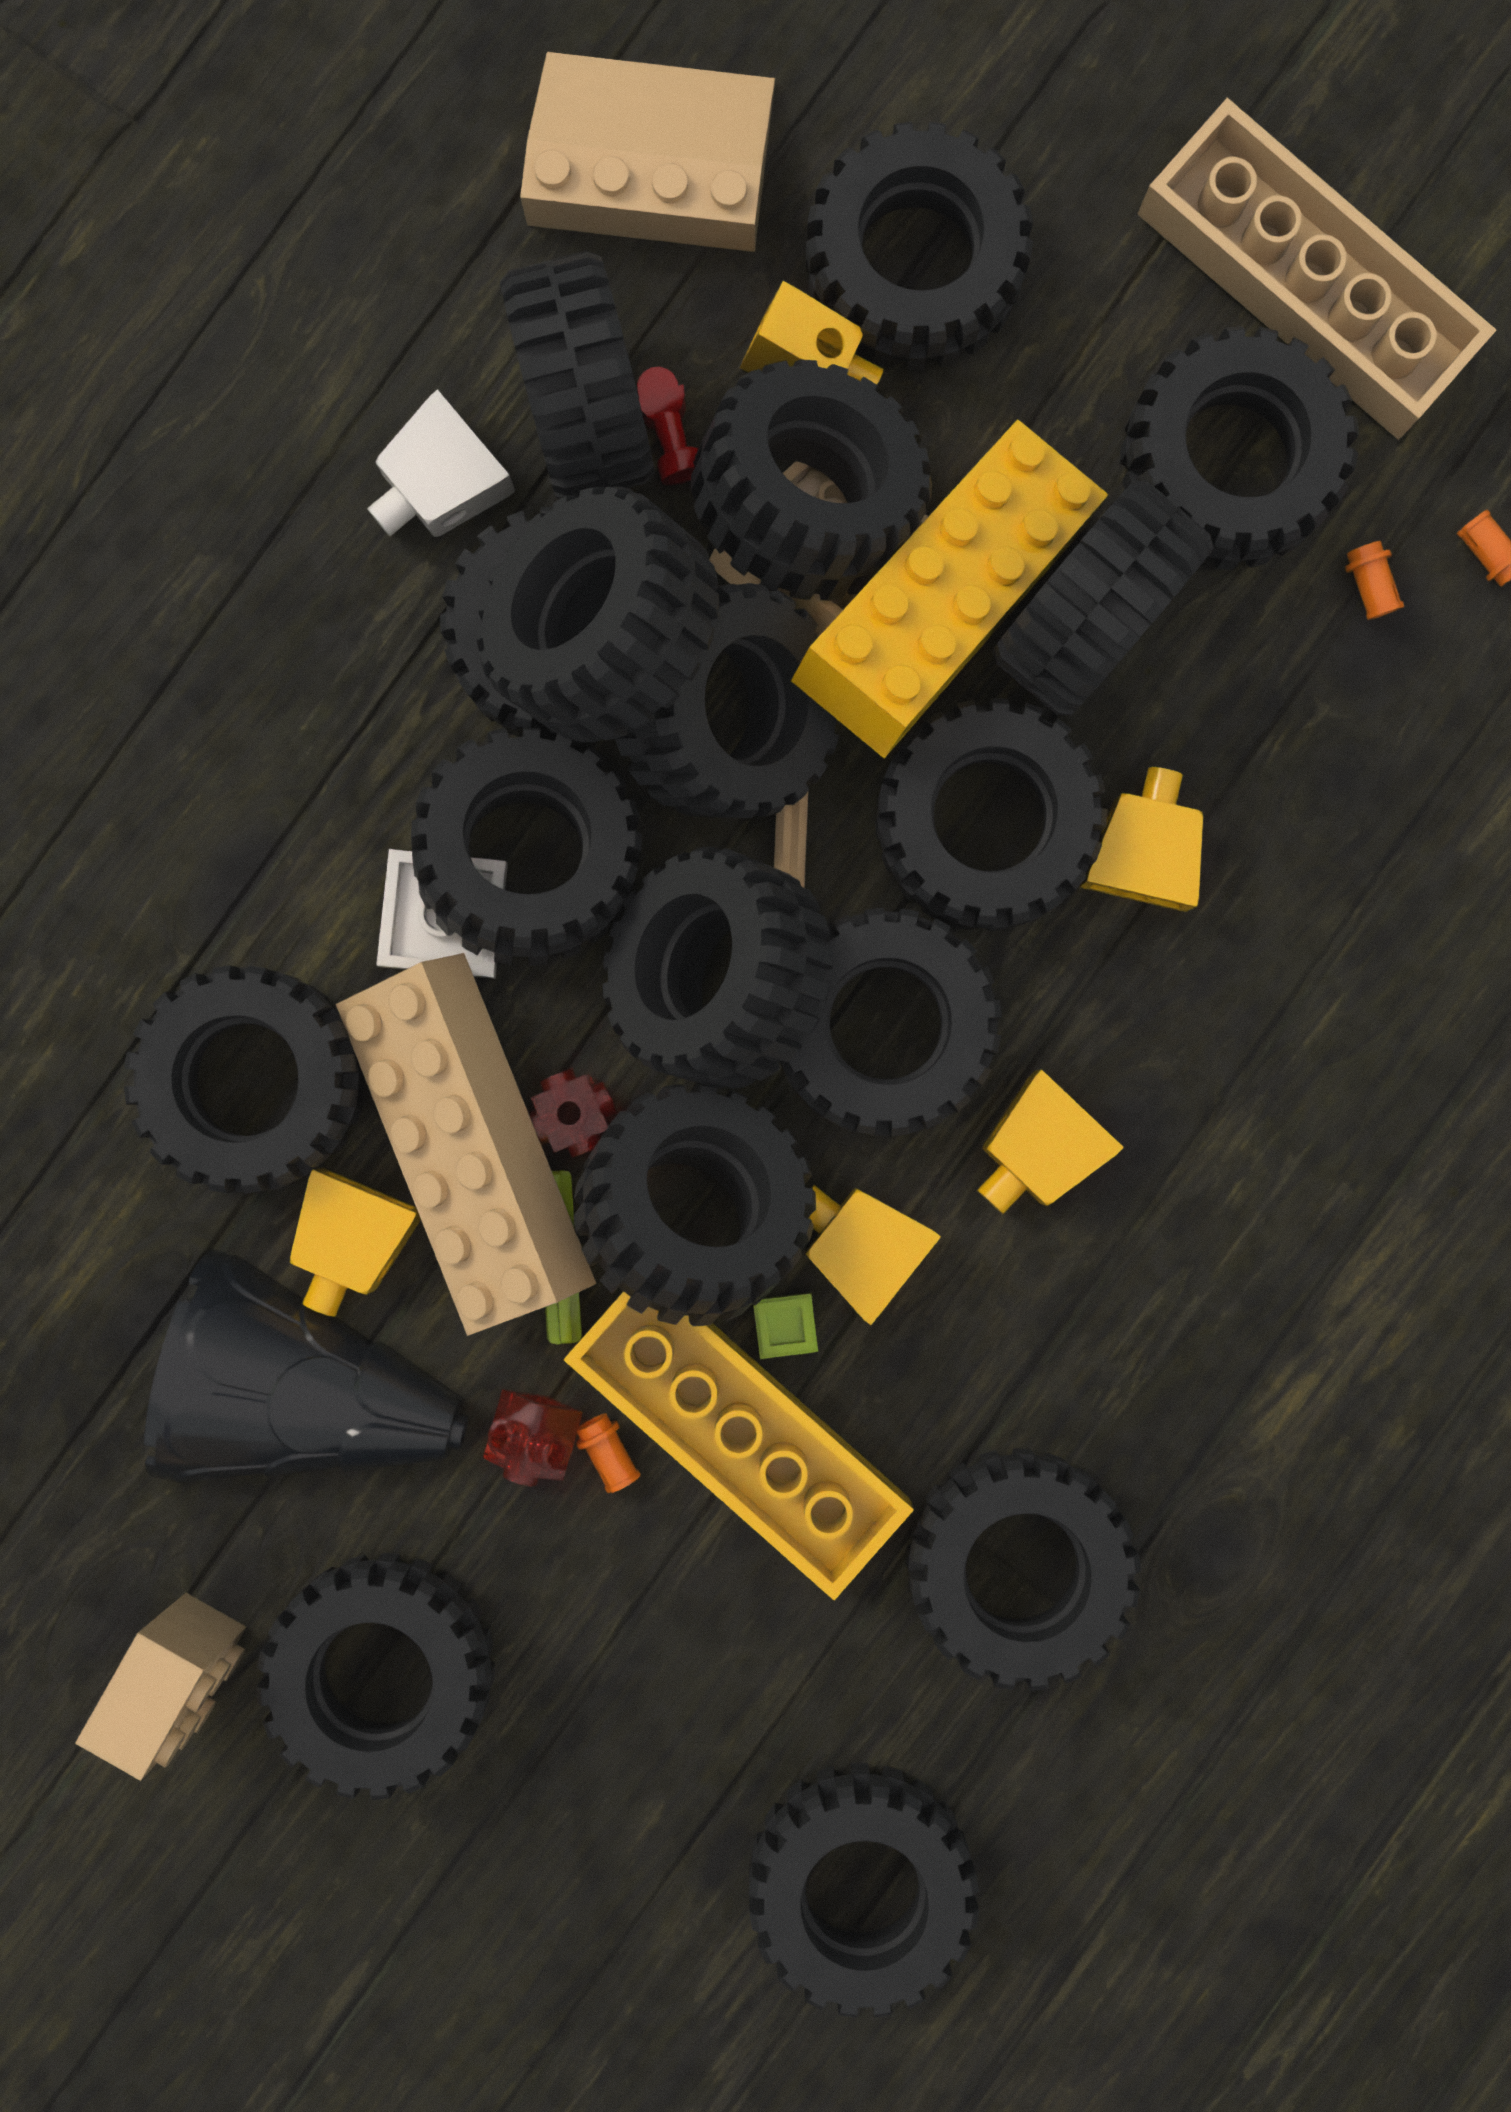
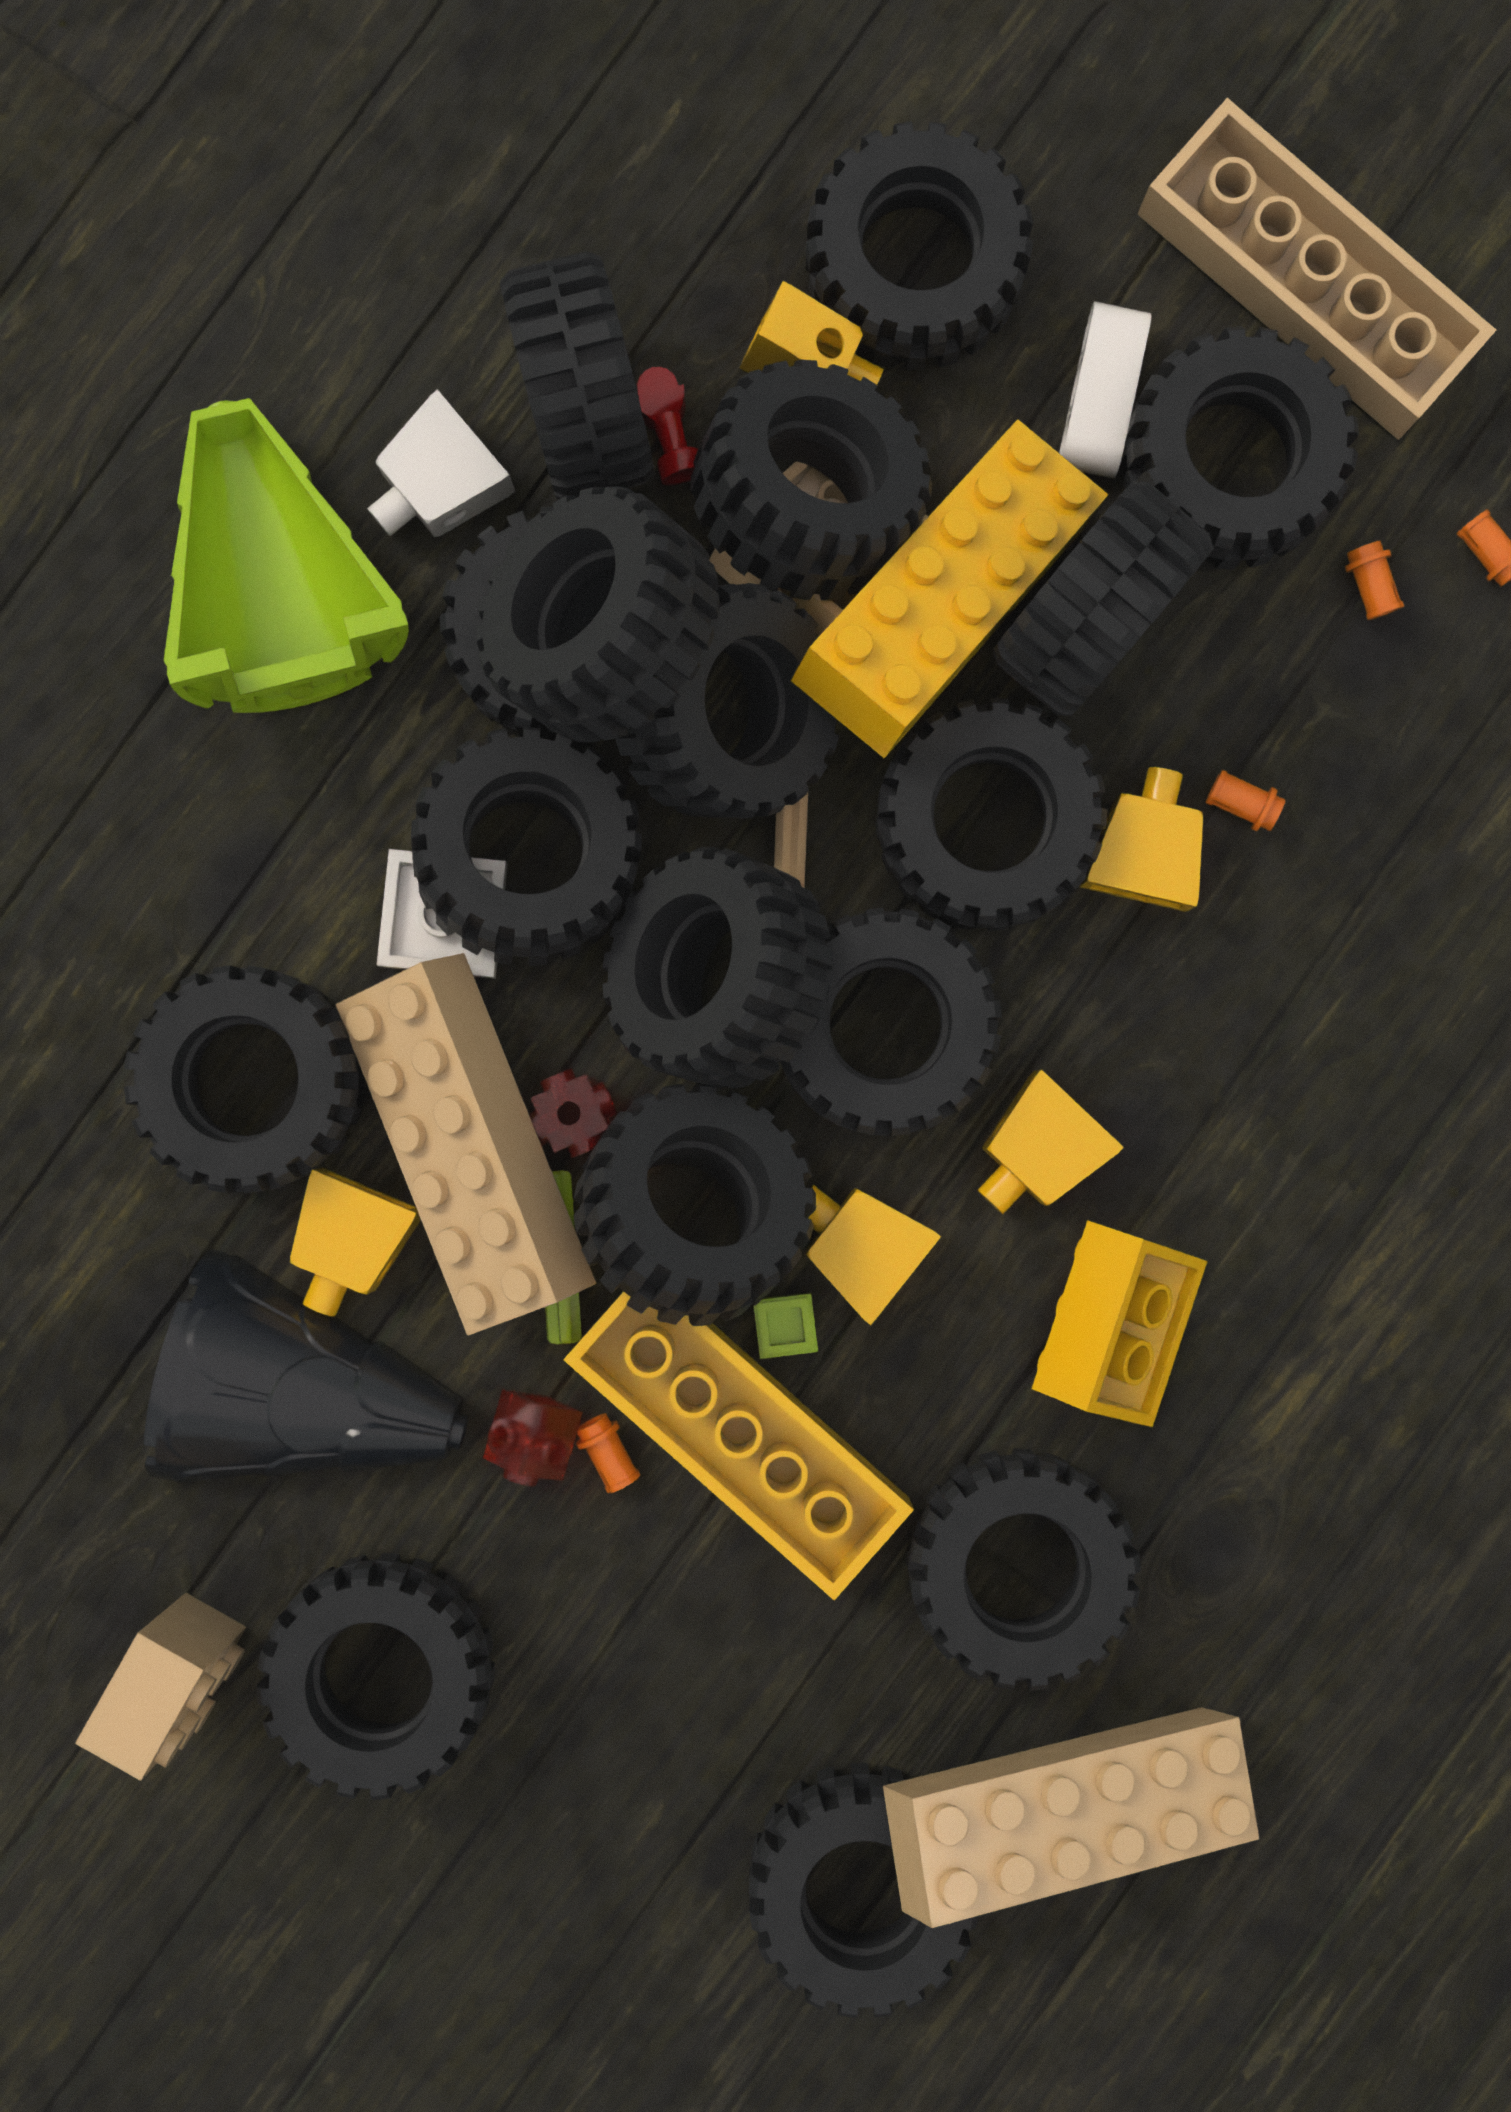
tan slope [520,52,775,252] -> none
none -> lime cone [164,398,409,713]
none -> tan brick [883,1707,1259,1928]
none -> yellow slope [1031,1220,1207,1427]
none -> white beam [1059,301,1151,479]
none -> orange pin [1205,769,1286,831]

